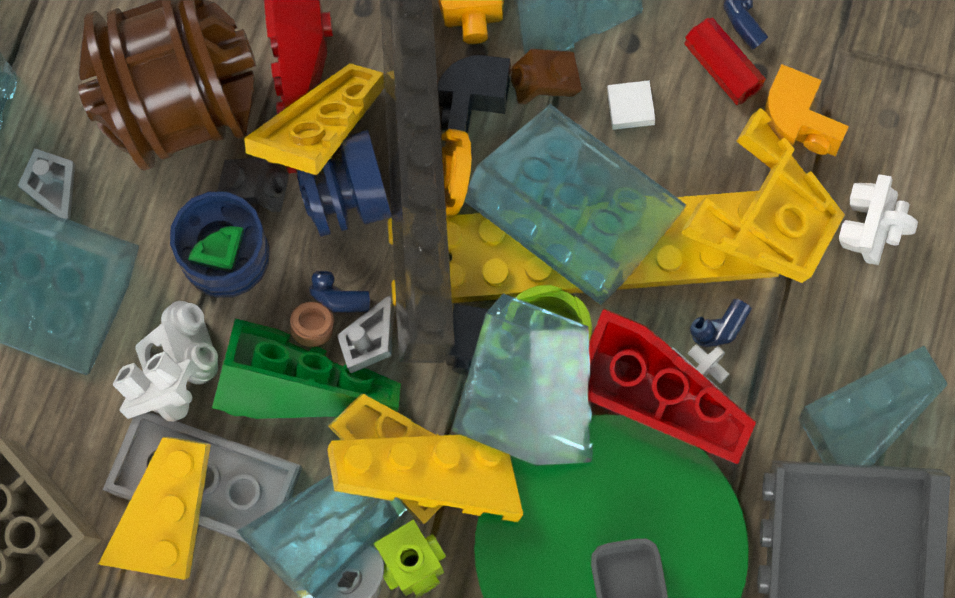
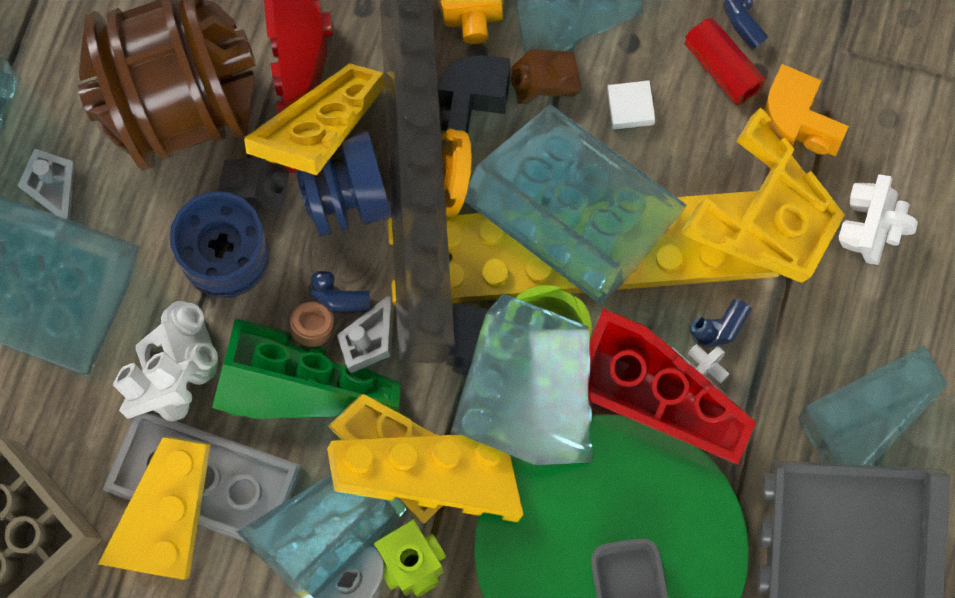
green tile [188,226,244,273] -> none

